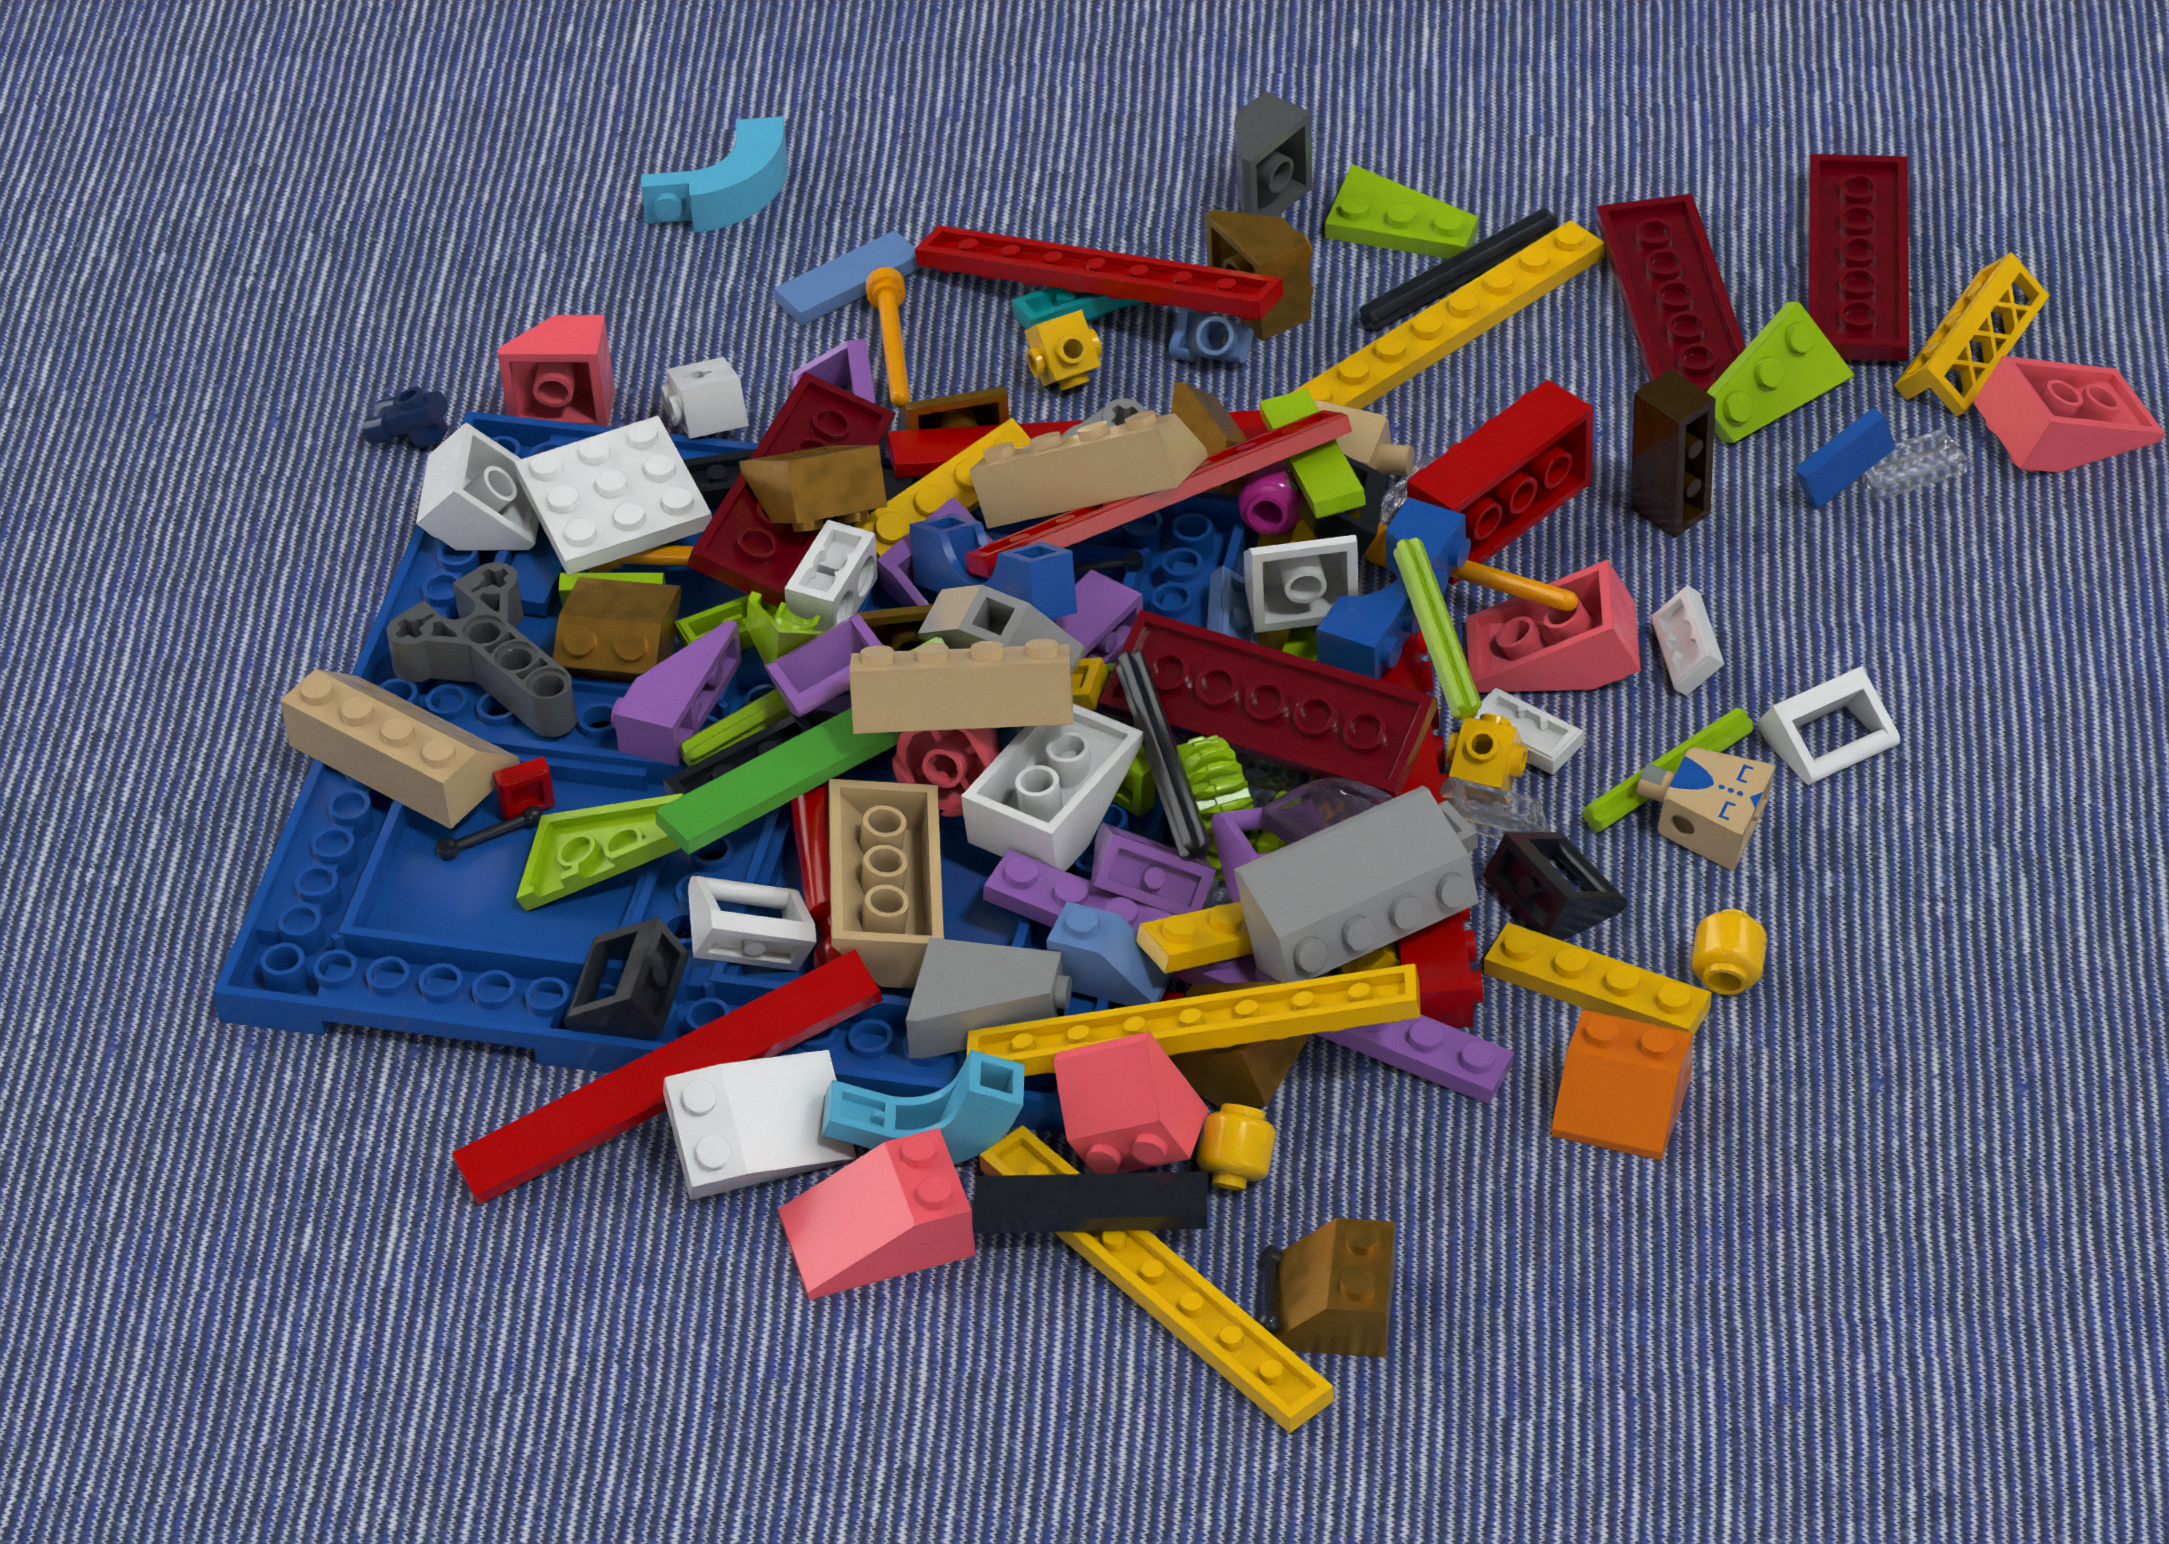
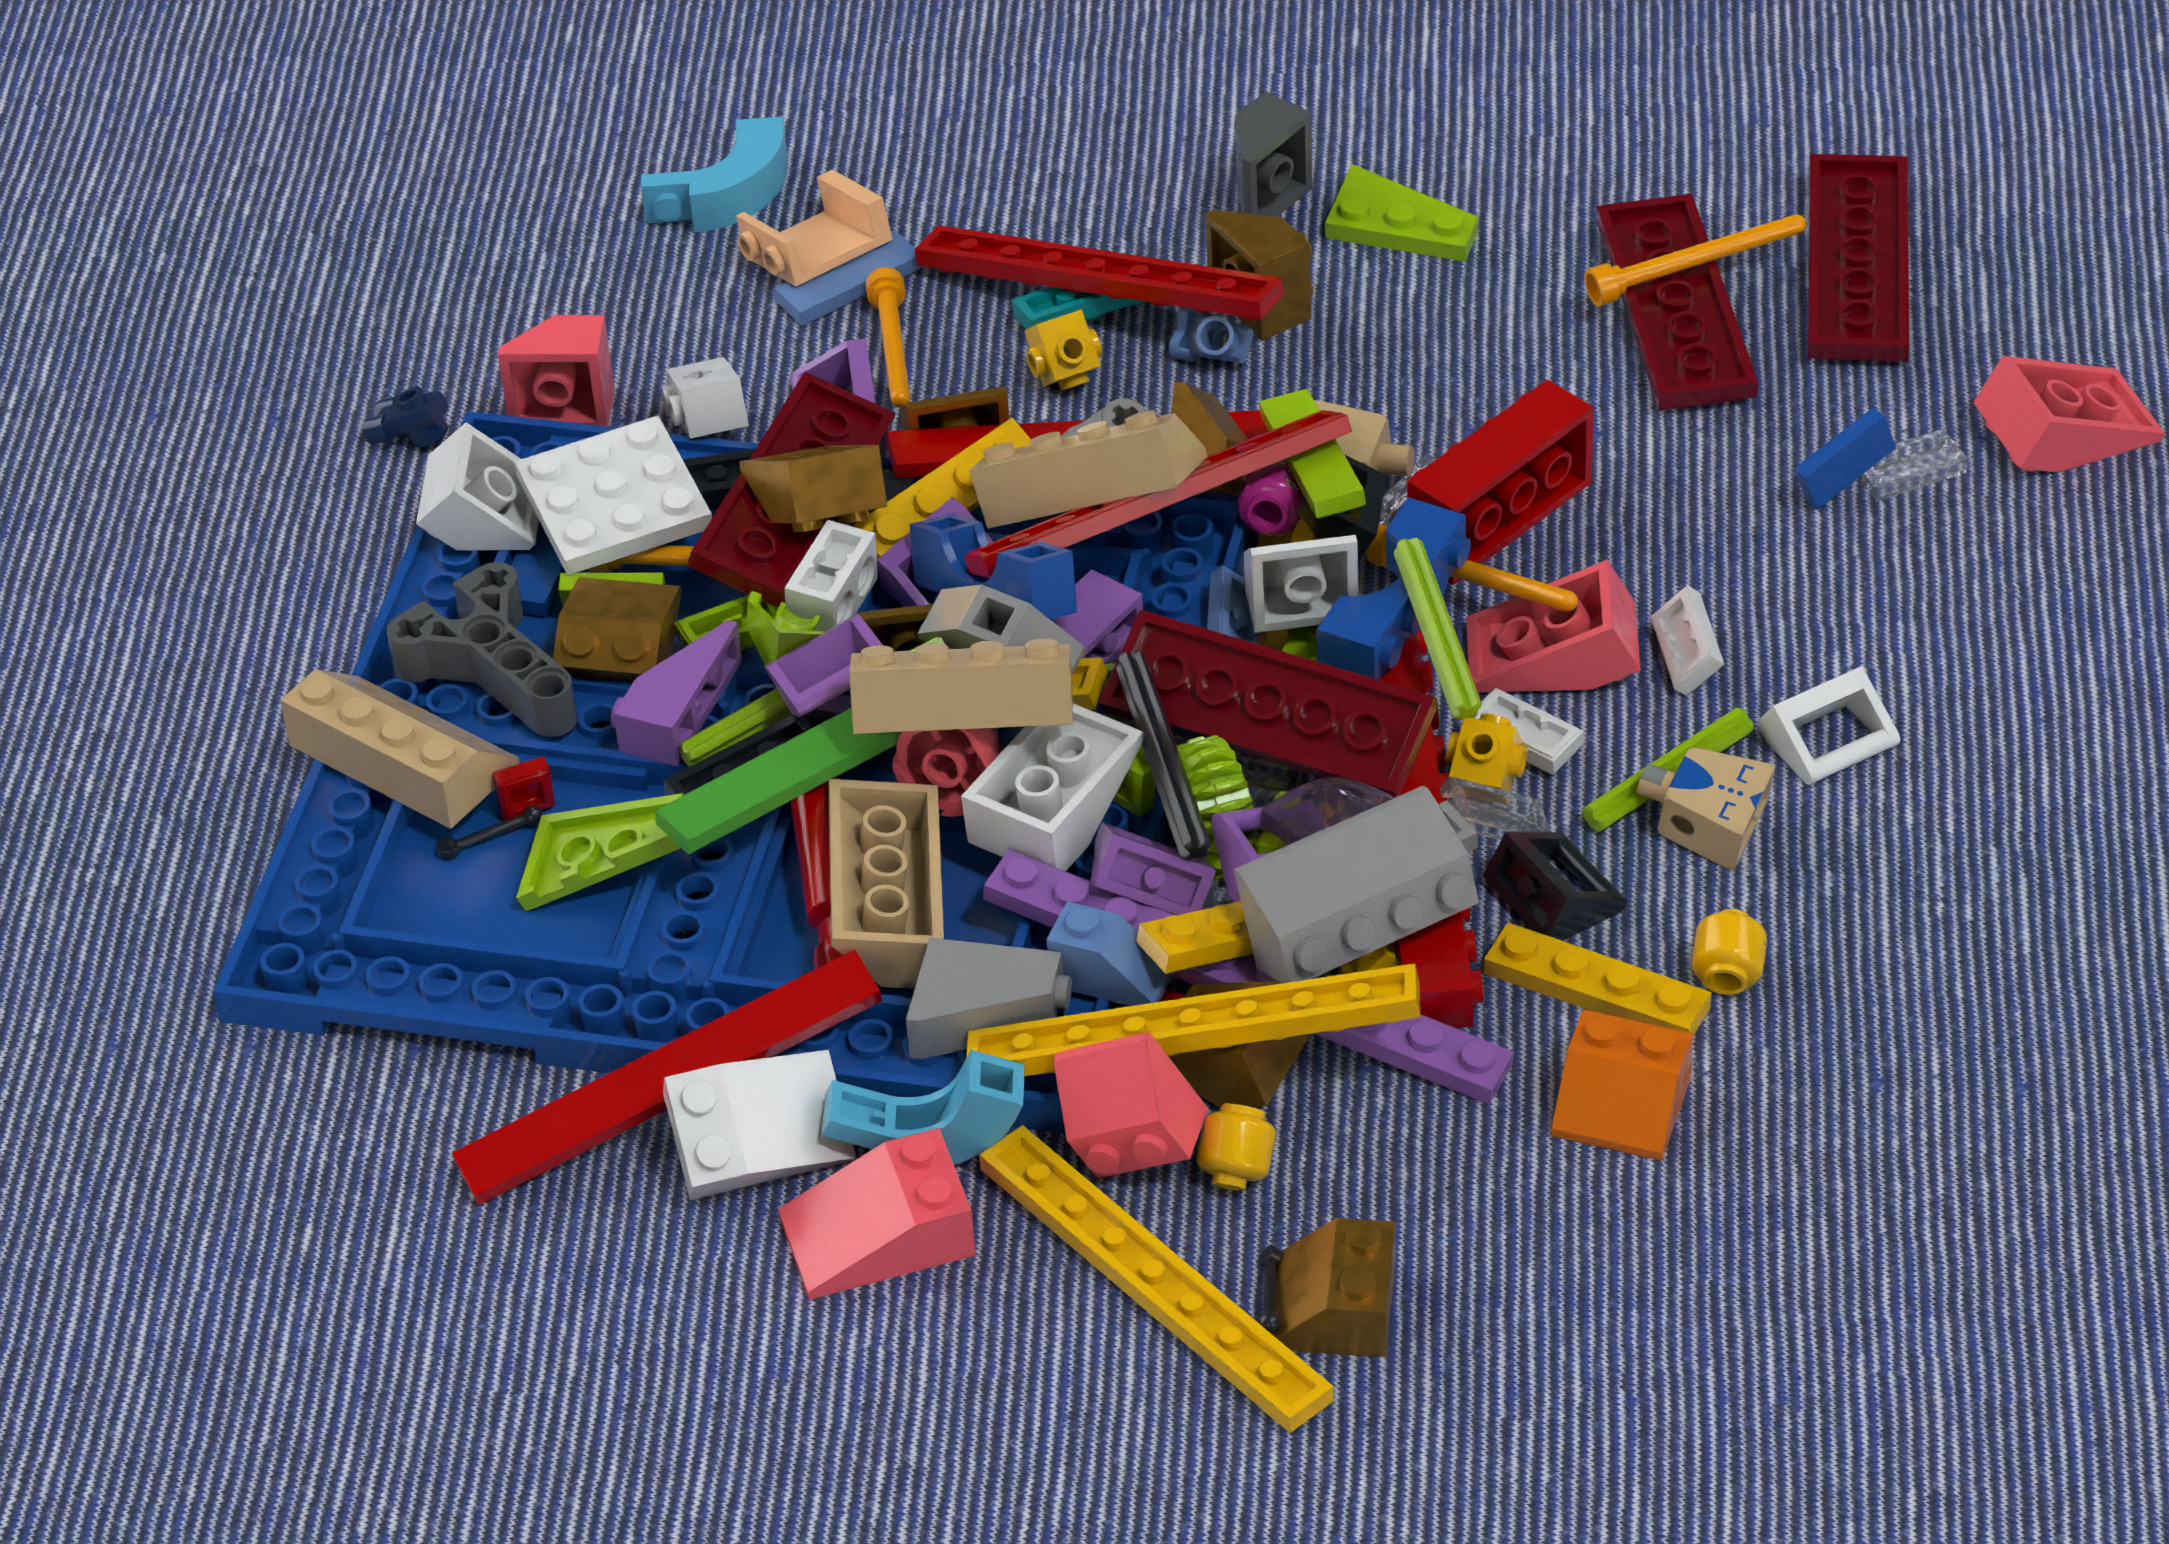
black tile [564,917,690,1039] -> none
white tile [688,876,817,971] -> none
black tile [974,1171,1208,1233] -> none
black hinge [1074,551,1143,575] -> none
yellow plate [1291,220,1605,410] -> none
black axle [1359,208,1558,331] -> none
dark brown brick [1631,369,1716,538] -> none
lime wing [1707,302,1855,443] -> none
yellow fence [1894,252,2050,417] -> none
none -> light nougat panel [736,170,893,287]
none -> light orange piece [1584,214,1806,307]

